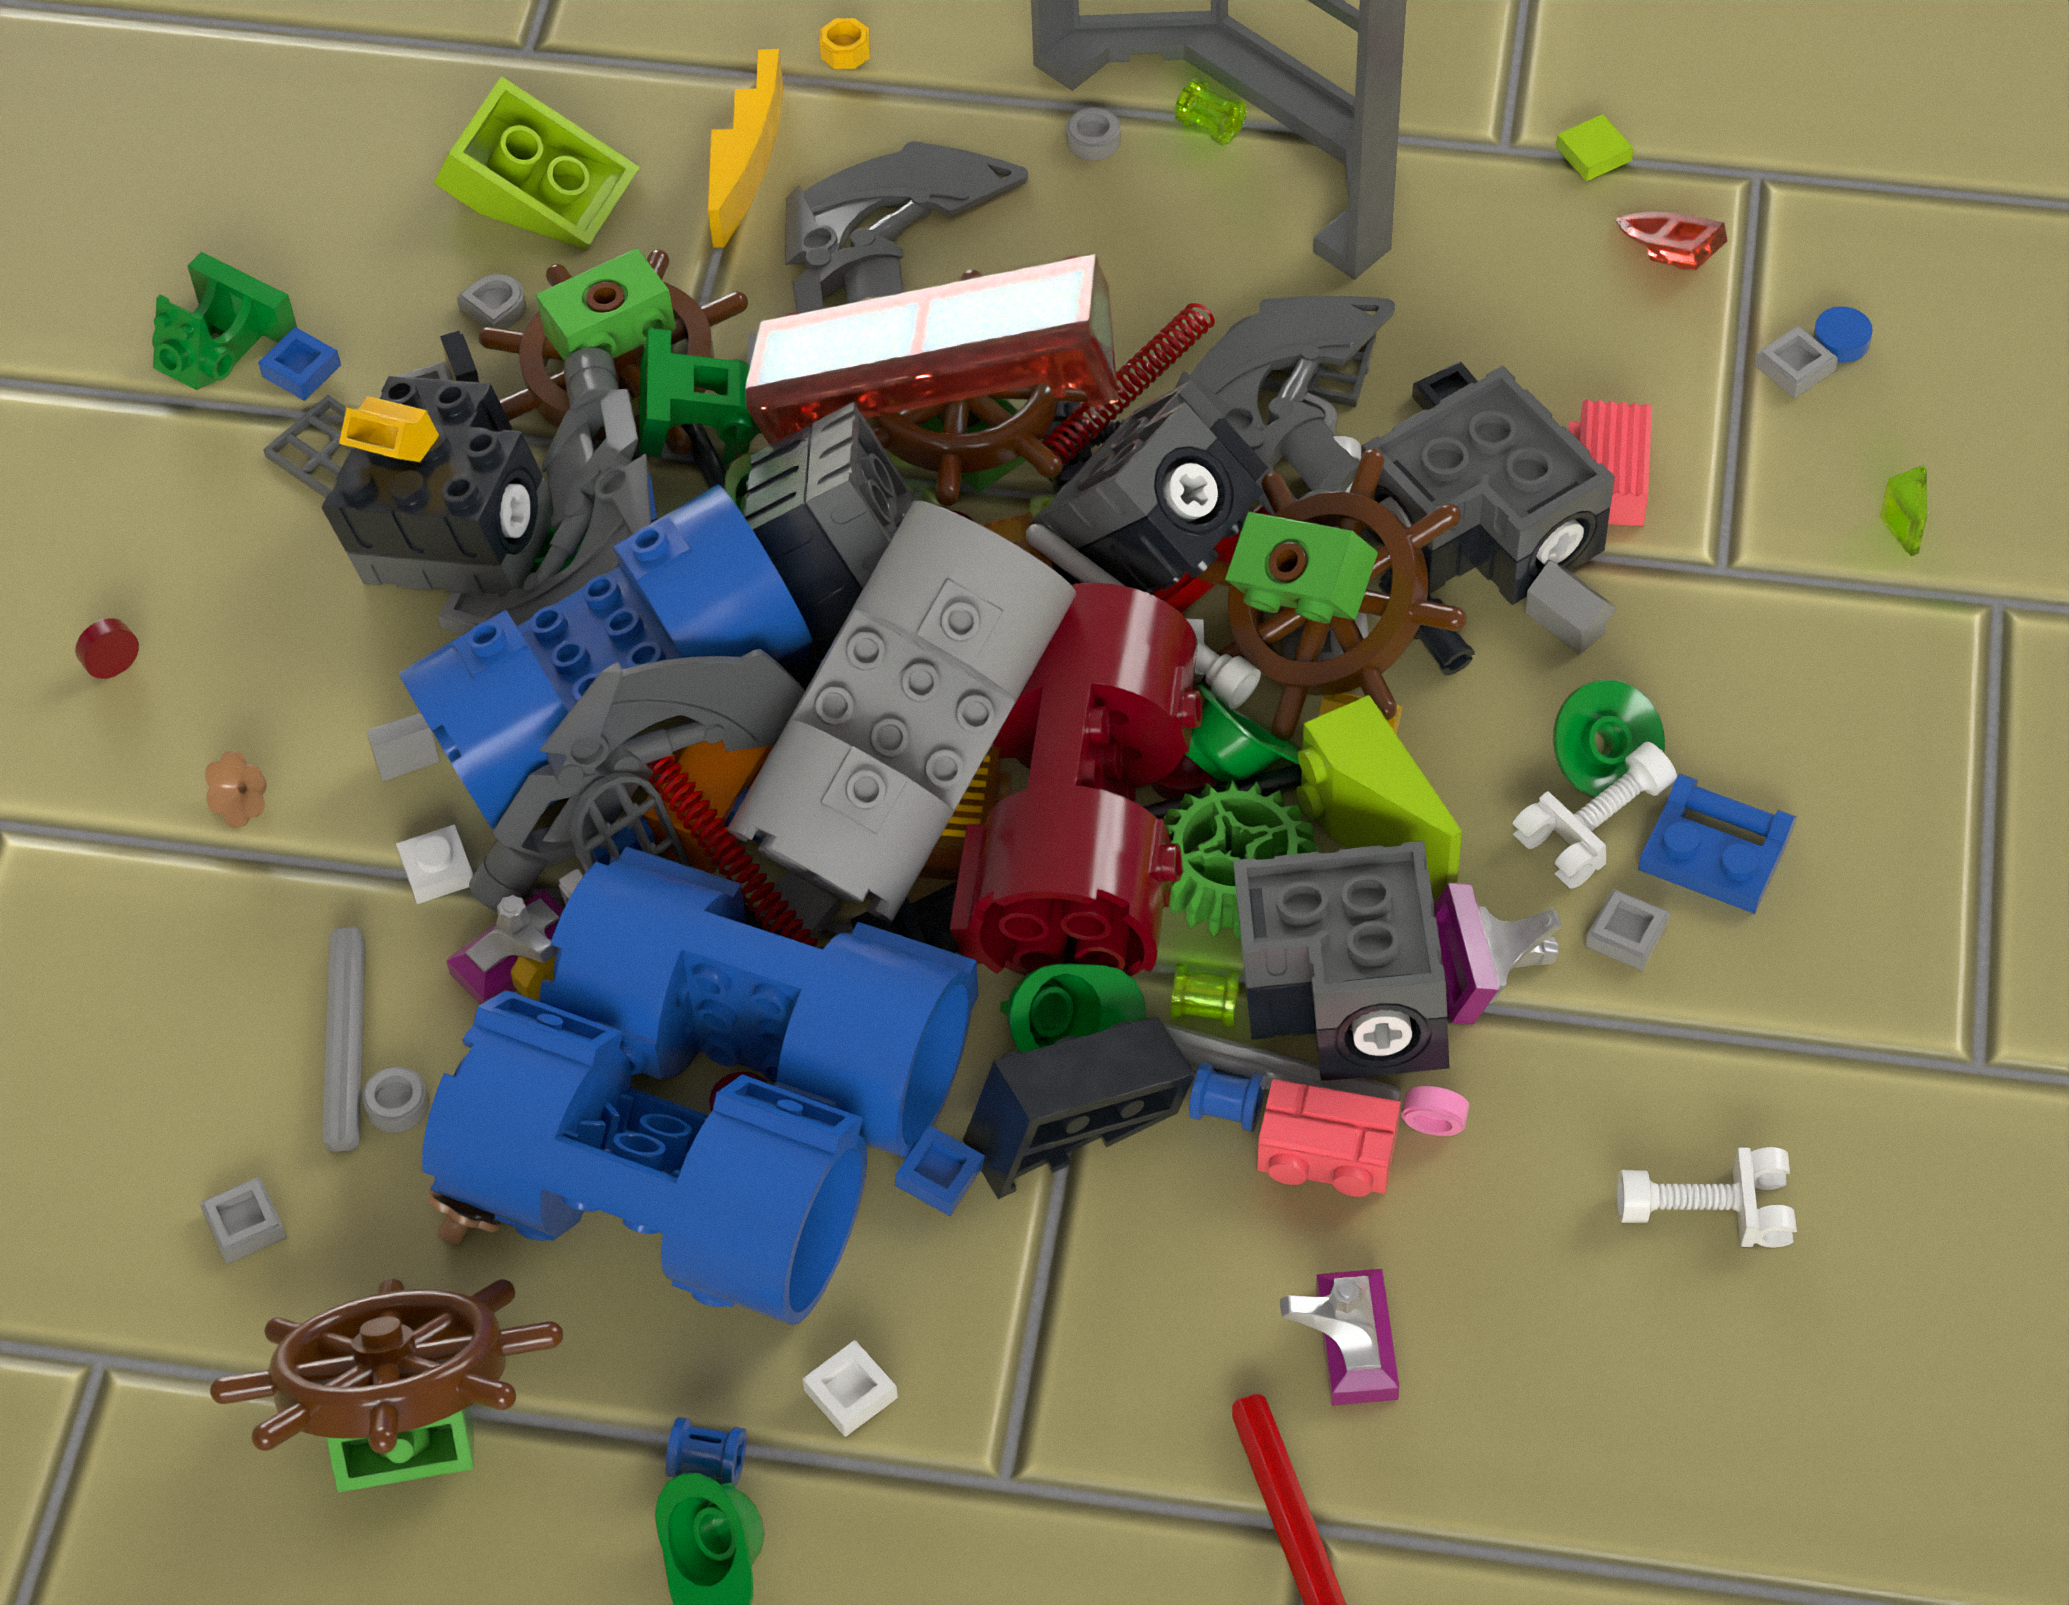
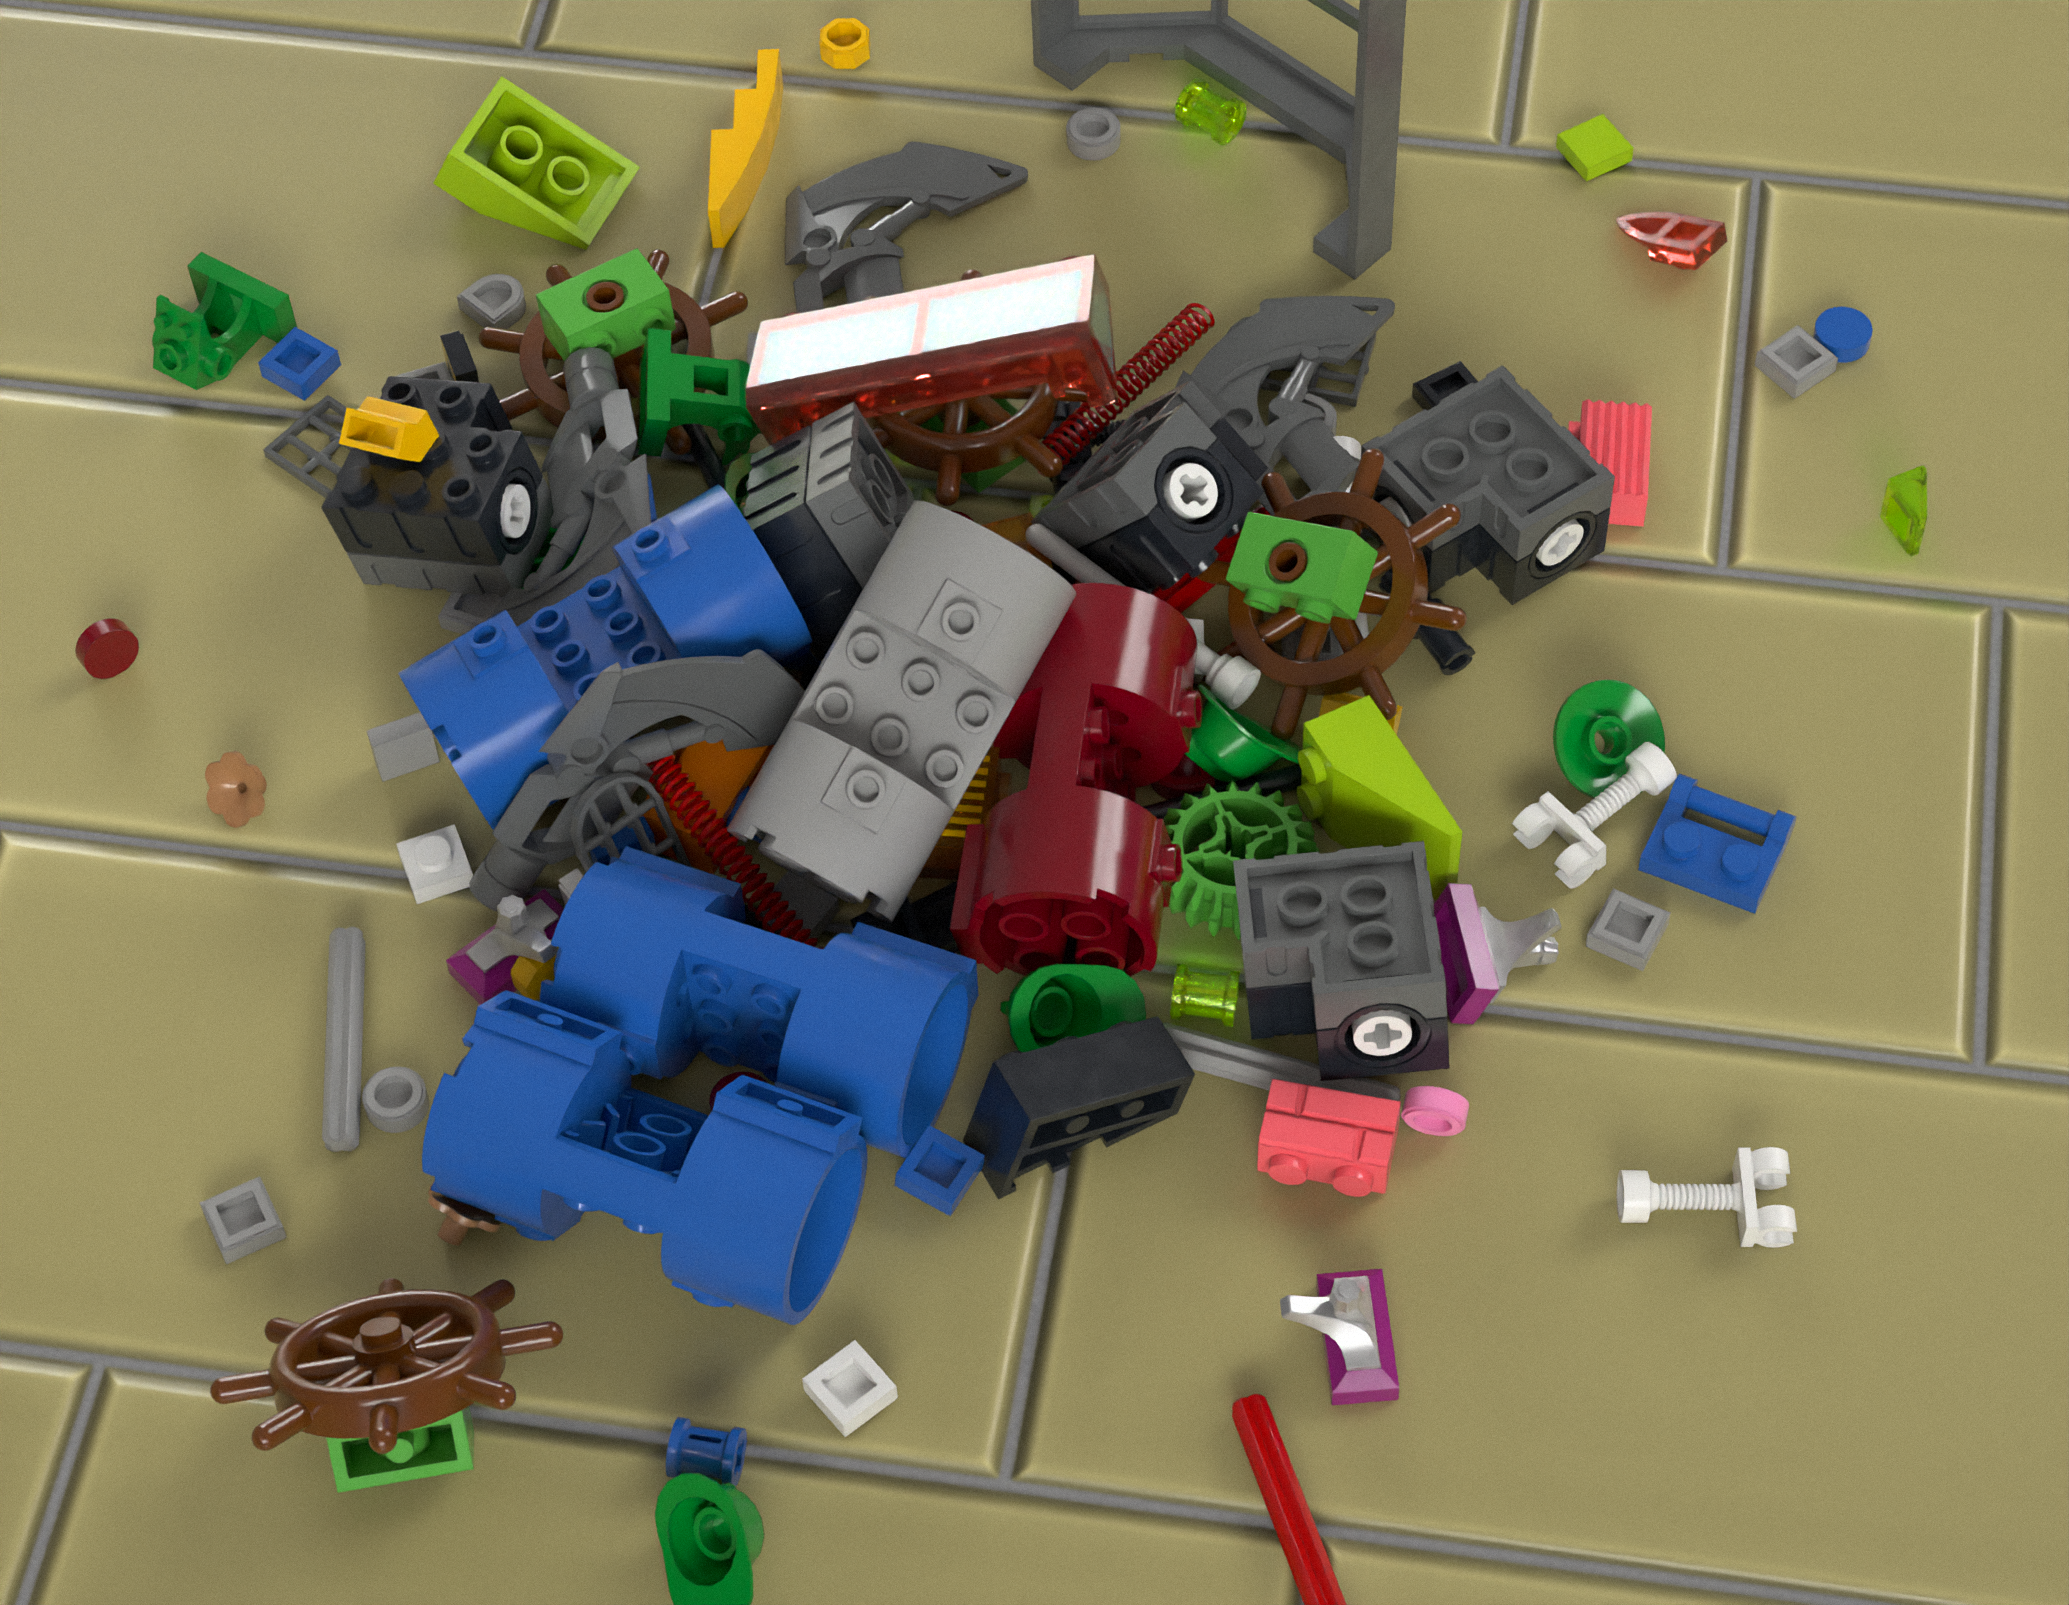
blue bush [1189,1062,1266,1132] -> none
light grey piece [1525,560,1617,655] -> none

